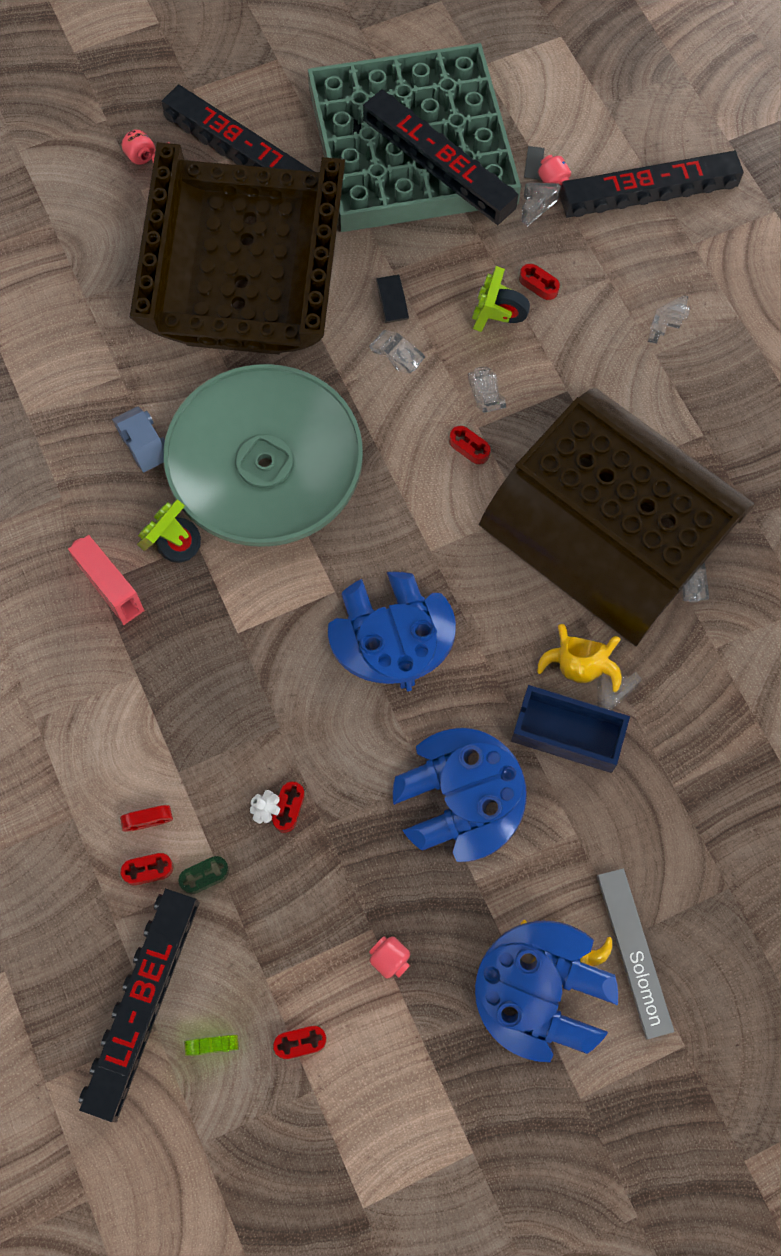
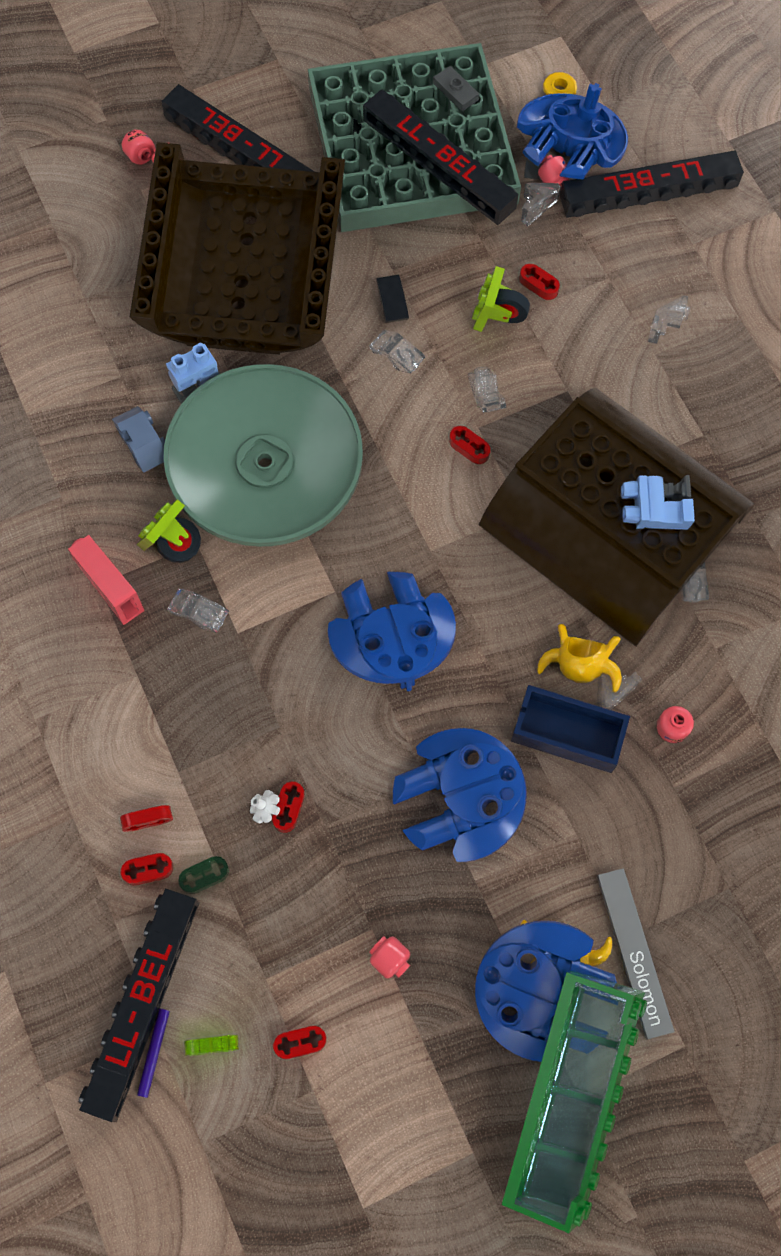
none -> dark purple bar [137,1009,170,1098]
none -> light blue hips [166,343,219,404]
none -> clear slope [167,588,229,633]
none -> dark grey plate [433,66,479,111]
none -> clear light blue window [502,971,647,1233]
none -> blue piece [517,83,628,179]
none -> yellow piece [543,72,577,95]
none -> light blue hips [621,475,695,530]
none -> coral head [656,706,694,743]

